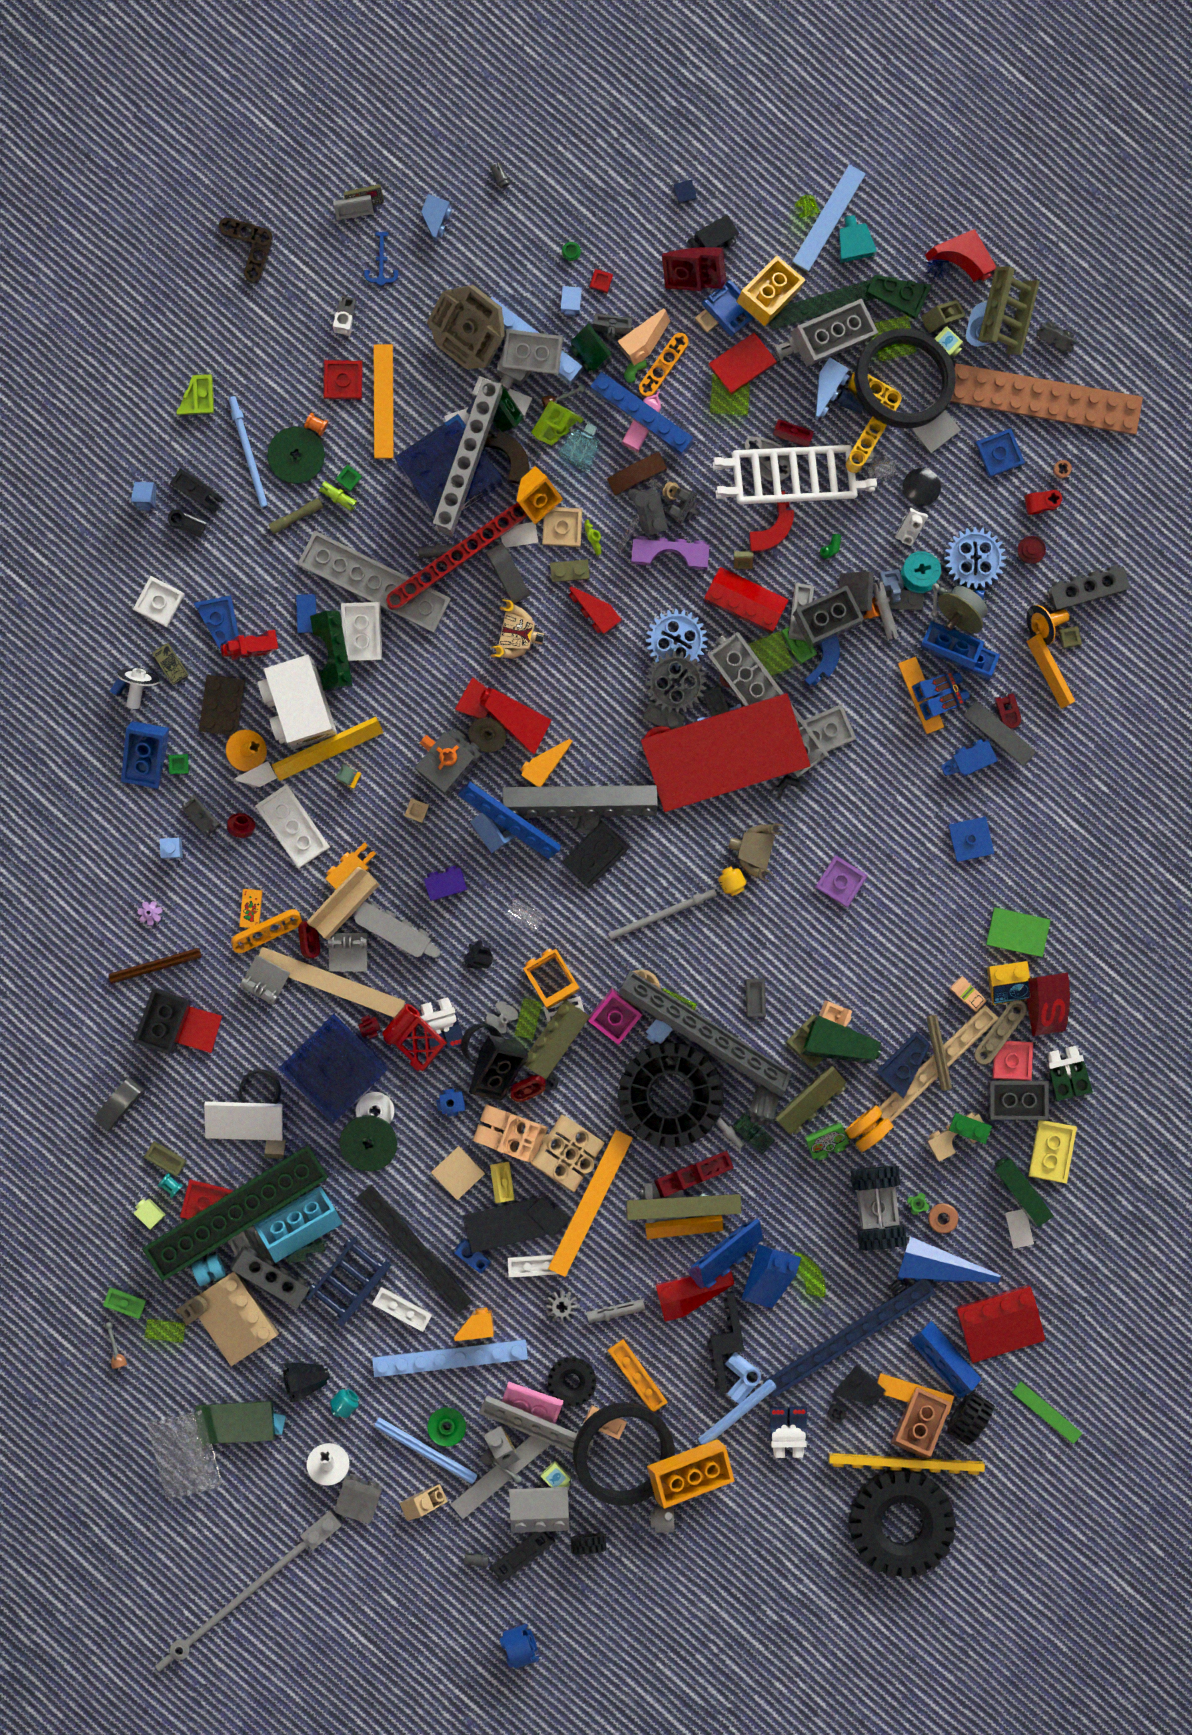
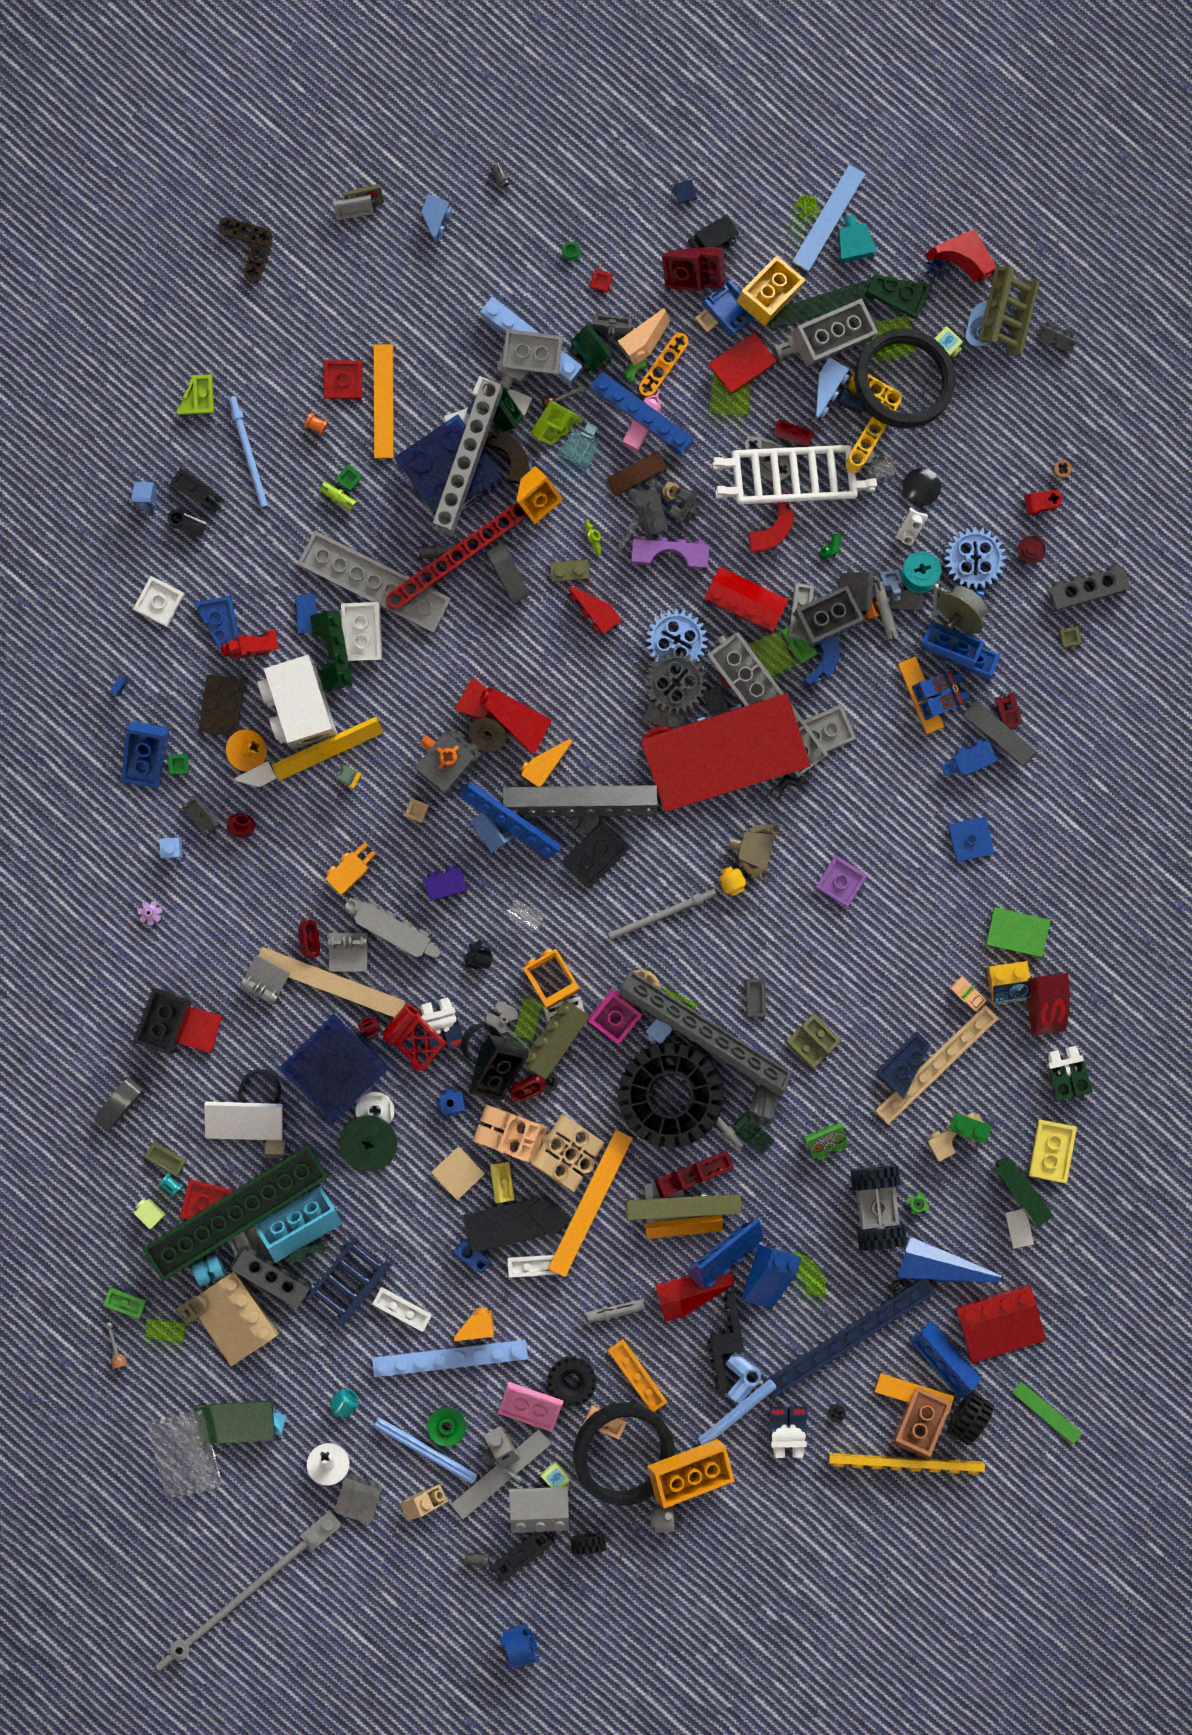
reddish brown axle [108,948,202,984] -> none
white piece [117,668,159,709] -> none
olive tile [152,643,189,685] -> none
light orange beam [231,909,302,953] -> none
light orange tile [239,889,263,928] -> none
white tile [255,784,330,869] -> none
dark green piece [267,427,325,484] -> none
olive piece [268,497,324,534] -> none
black cone [282,1362,330,1403] -> none
tan panel [307,867,380,940] -> none
leg [333,296,356,336] -> none
black tile [357,1184,473,1314] -> none
blue piece [364,232,398,286] -> none
dark tan piece [427,284,505,369] -> none
light grey plate [479,1396,593,1455] -> none
tan torso [491,599,544,659] -> none
white sticker [501,522,538,548] -> none
tan tile [542,507,582,547] -> none
light grey gear [545,1290,578,1323] -> none
light blue brick [561,286,582,317] -> none
olive tile [733,551,753,569] -> none
olive slope [775,1065,847,1135] -> none
dark green slope [801,1015,881,1064] -> none
light nougat bracket [819,1000,852,1027] -> none
black wing [833,1365,886,1406] -> none
light orange wheel [845,1105,894,1152] -> none
black tyre [849,1469,956,1578] -> none
light grey tile [910,403,961,454] -> none
olive slope [921,299,966,333] -> none
dark tan axle [927,1015,952,1091] -> none
nougat piece [928,1203,959,1234] -> none
nougat plate [950,363,1143,435] -> none
dark tan plate [974,1000,1027,1066] -> none
blue tile [975,428,1025,478] -> none
dark grey brick [988,1081,1049,1120] -> none
coral tile [992,1041,1033,1081] -> none
light orange piece [1026,605,1070,645] -> none
light orange tile [1026,634,1075,709] -> none

